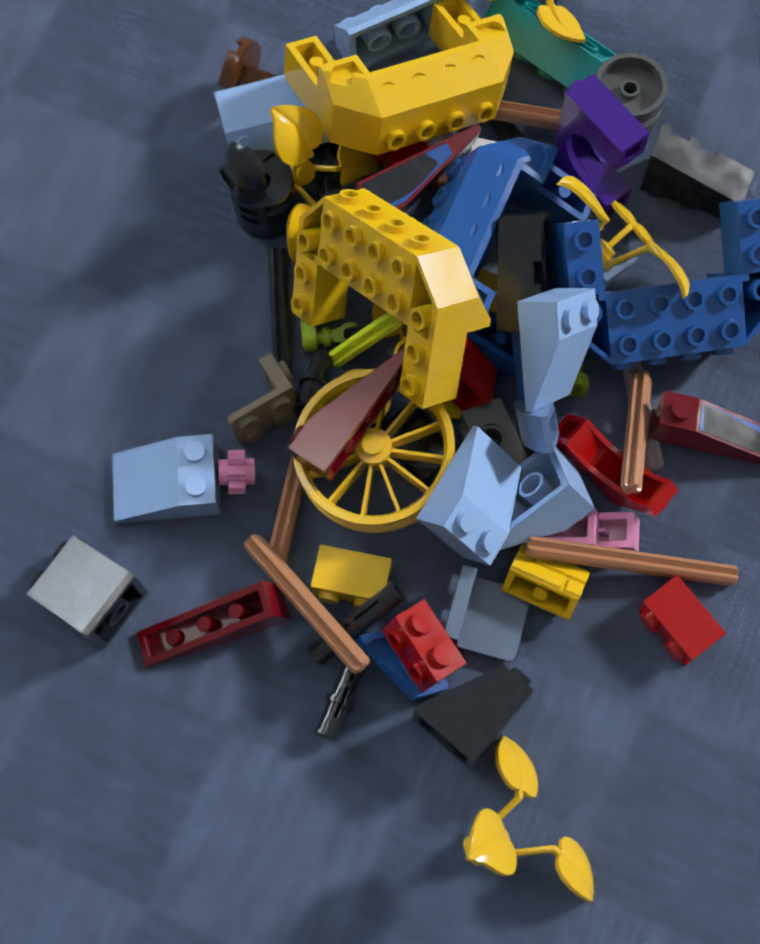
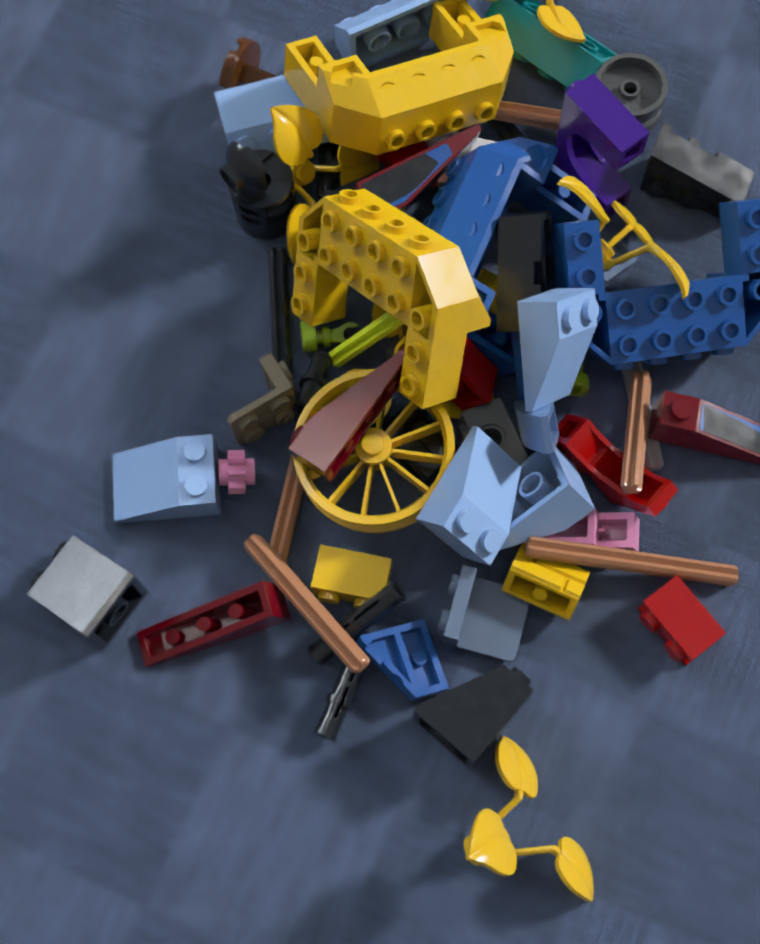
red brick [381,599,466,693] -> none

